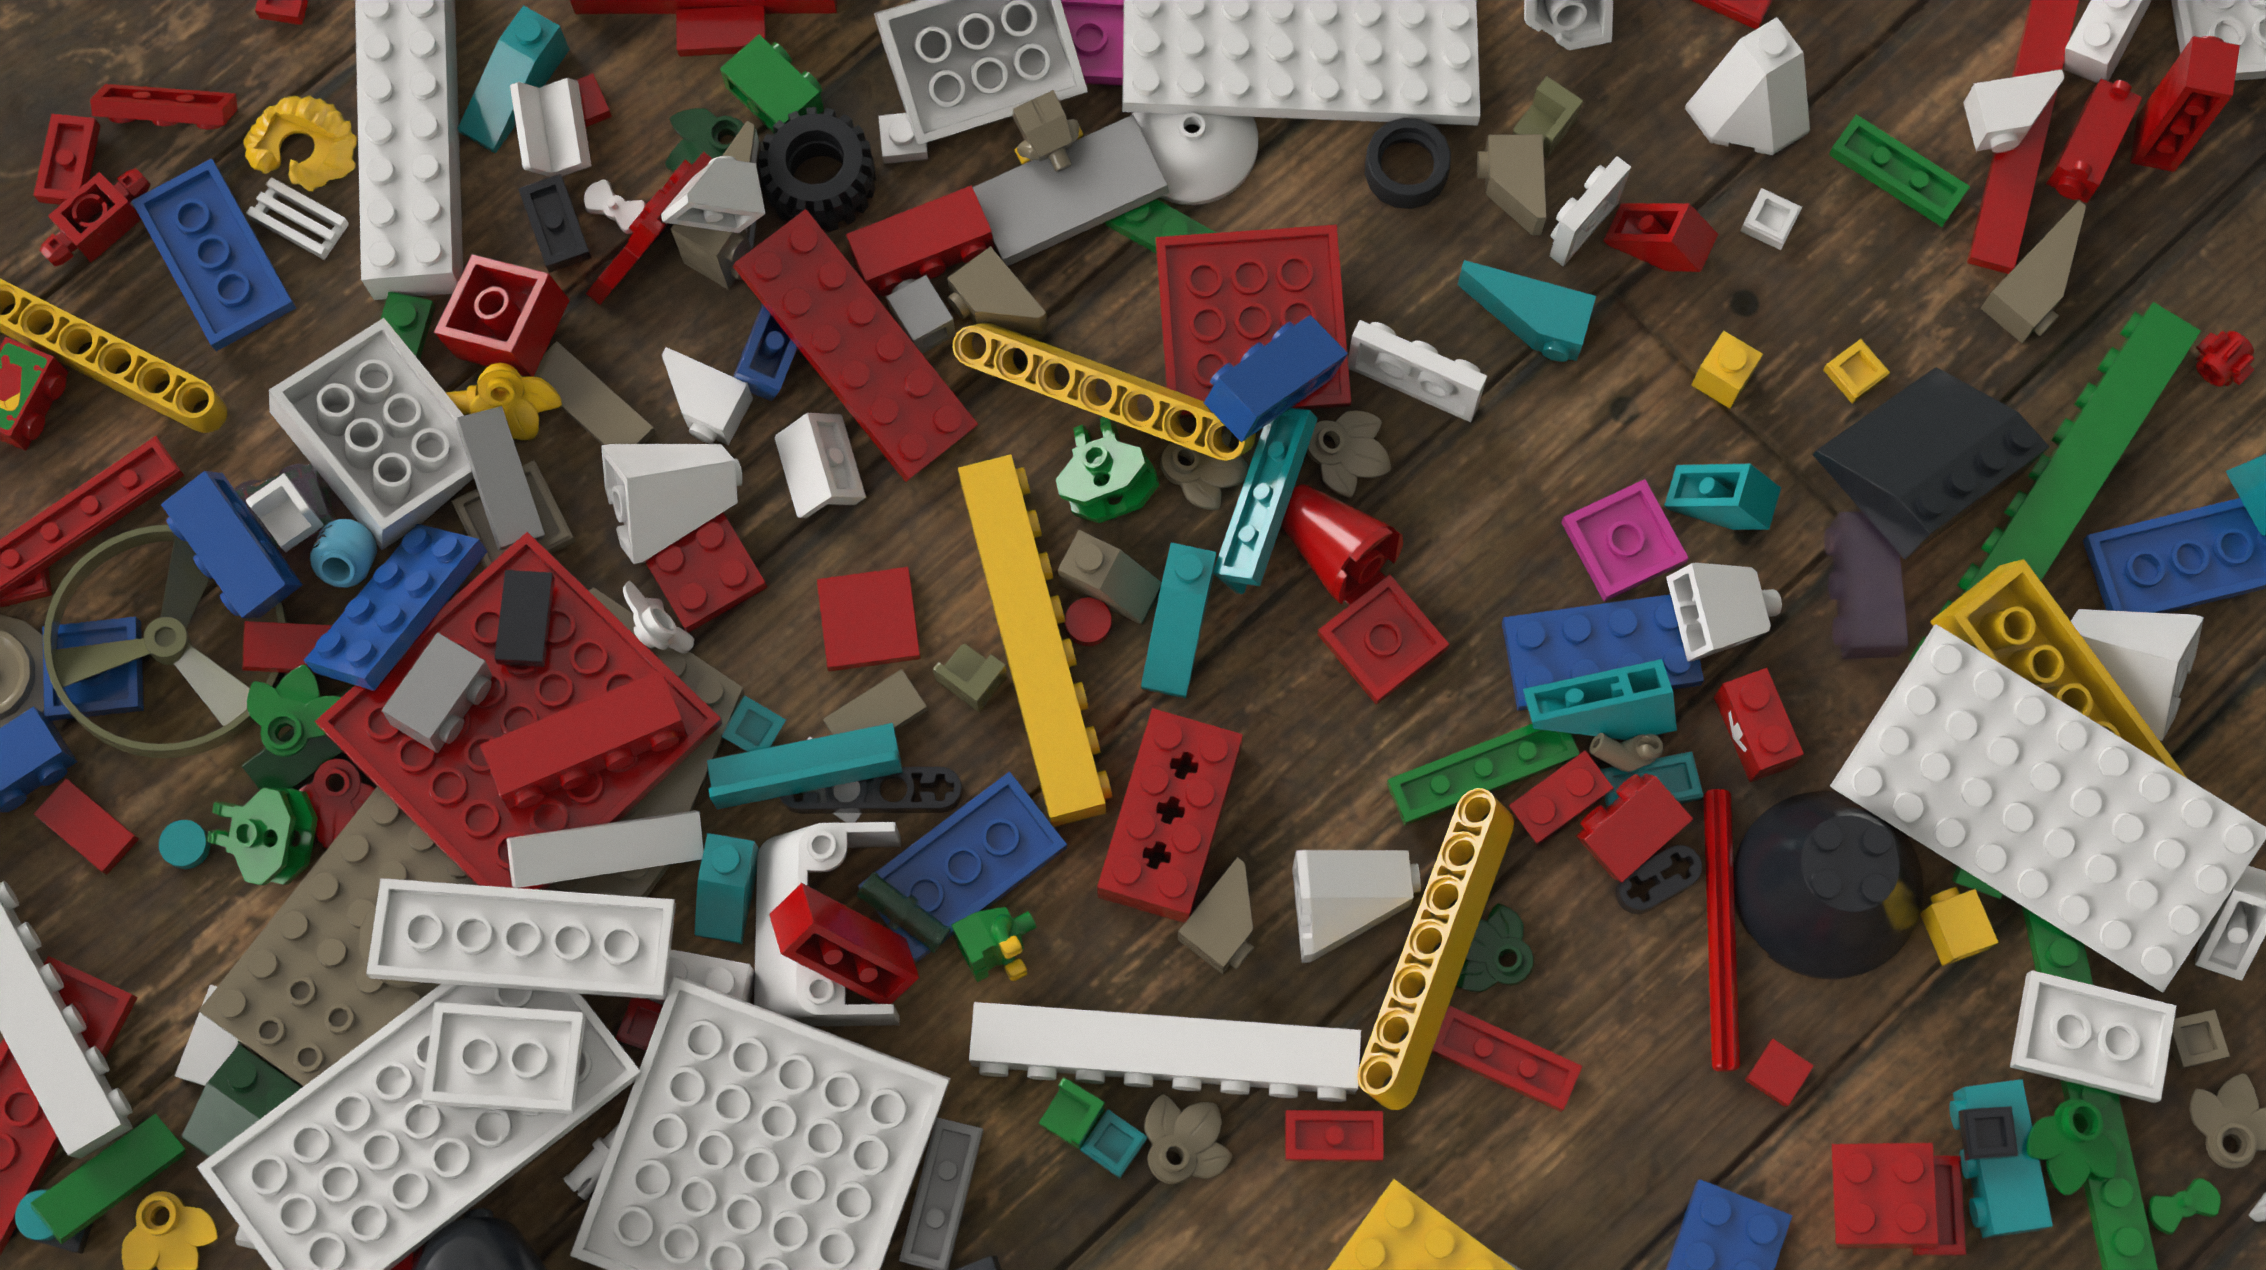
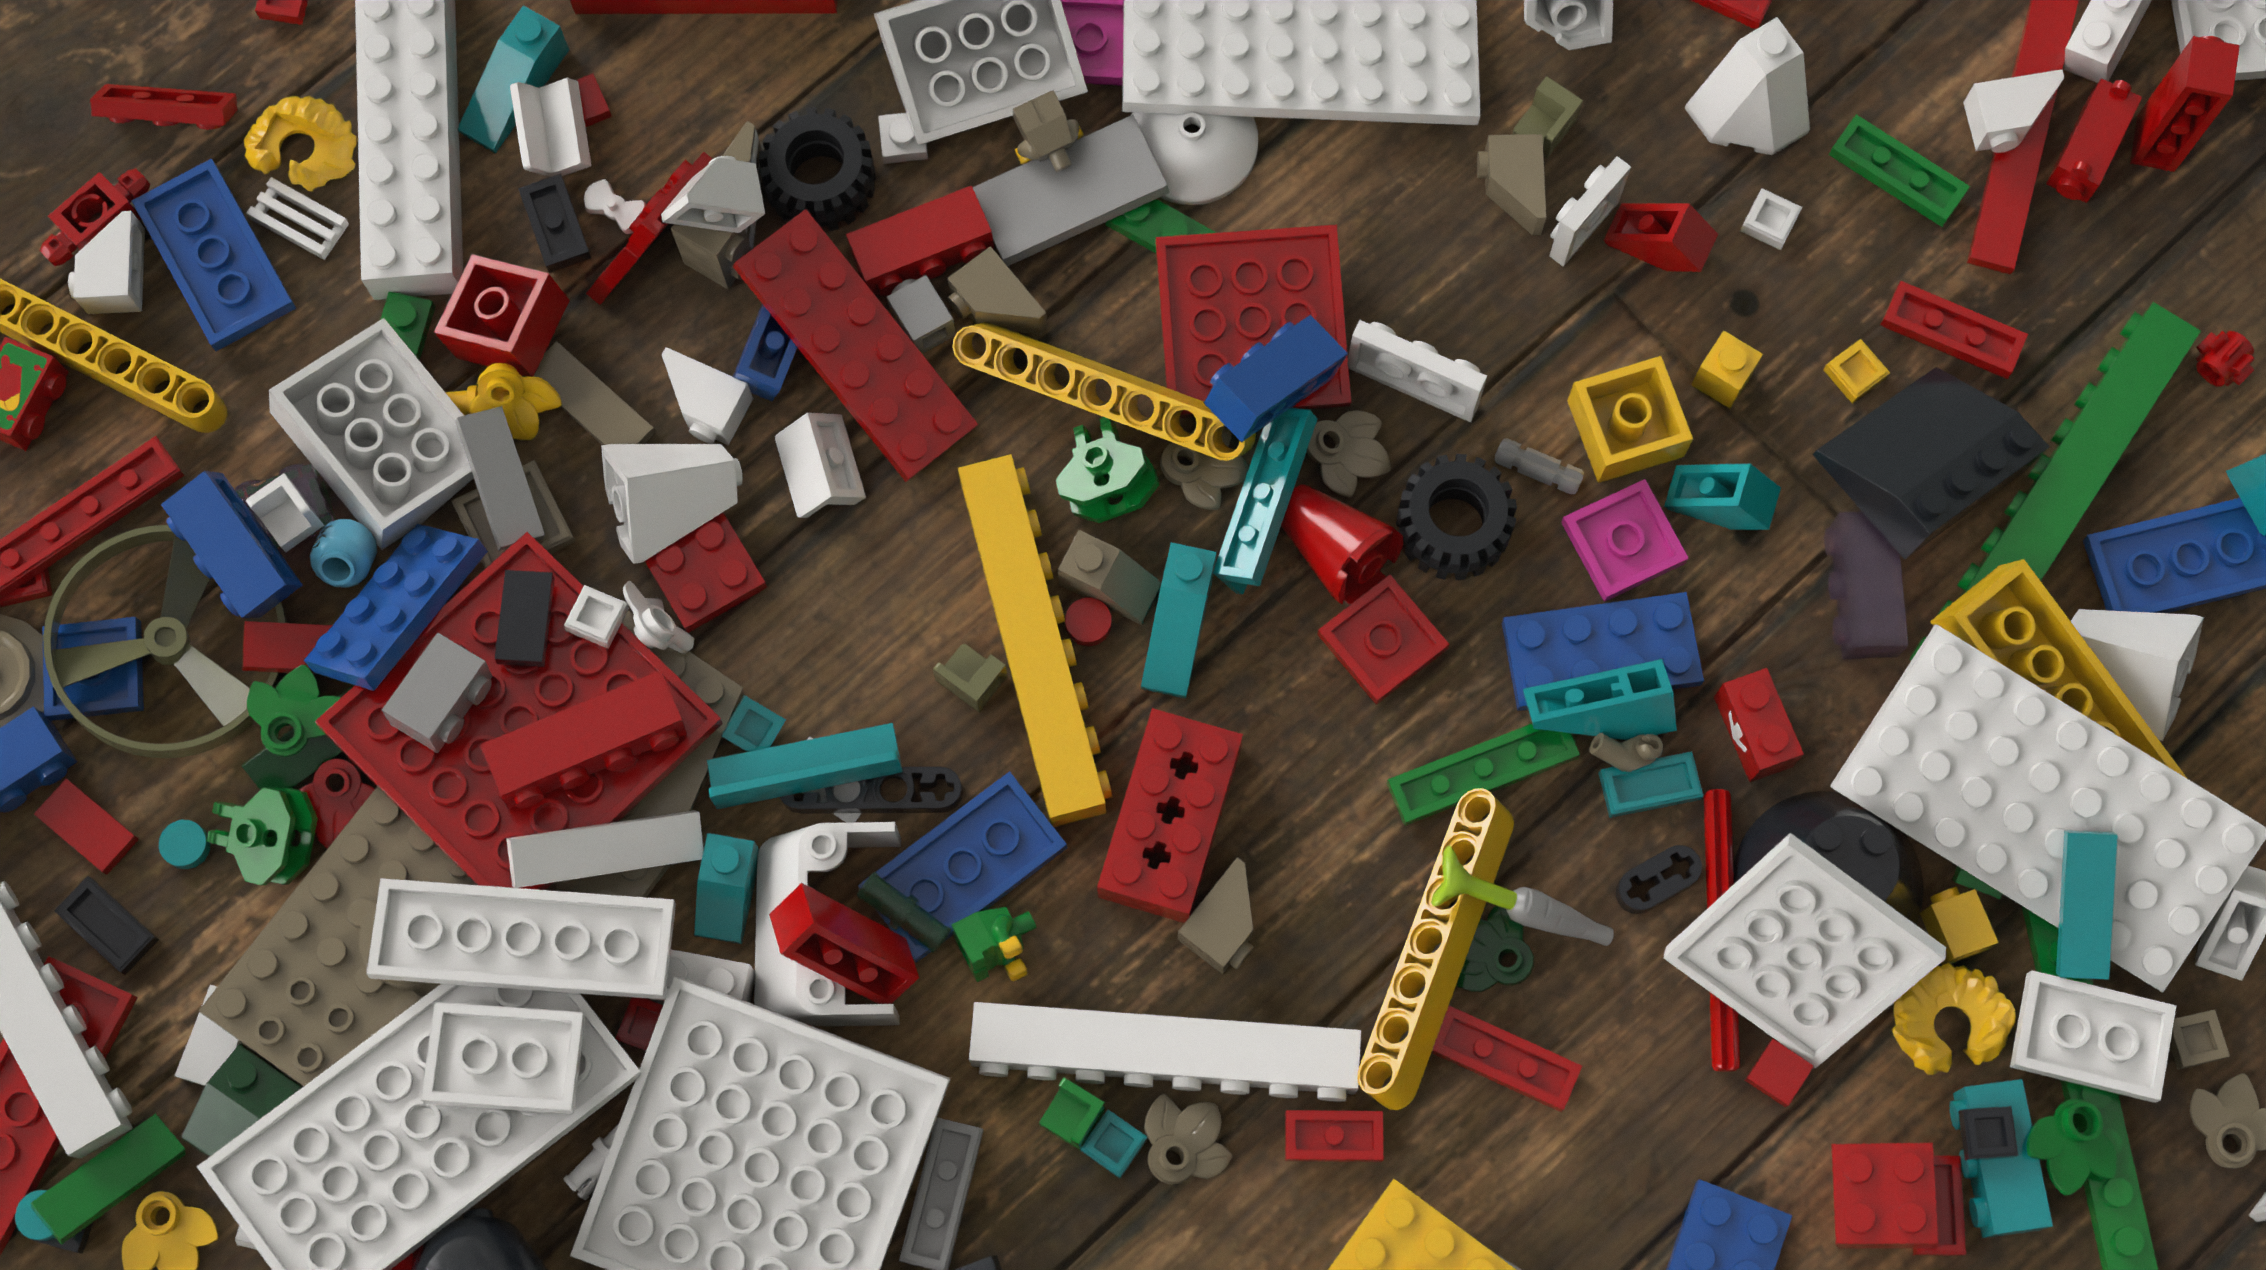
red plate [33,114,101,205] -> none
dark green plate [665,108,744,172] -> none
red tile [676,6,766,57] -> none
green brick [720,34,824,134] -> none
red tile [817,567,921,672] -> none
dark tan tile [823,669,928,735] -> none
white slope [1292,850,1421,963] -> none
black tyre [1364,118,1451,209] -> none
teal slope [1458,260,1596,362] -> none
red plate [1509,750,1614,845] -> none
red brick [1576,773,1693,882] -> none
white torso [1666,563,1782,662] -> none
dark tan slope [1980,200,2086,343] -> none
green piece [2148,1178,2221,1235] -> none
none -> black tile [54,876,159,975]
none -> white slope [68,211,145,314]
none -> white tile [564,585,629,649]
none -> black tyre [1396,454,1517,581]
none -> piece [1431,846,1614,946]
none -> light grey axle [1495,438,1584,494]
none -> yellow brick [1567,356,1693,483]
none -> white plate [1664,833,1946,1068]
none -> red plate [1880,281,2028,379]
none -> yellow piece [1892,963,2016,1075]
none -> teal tile [2056,830,2118,980]

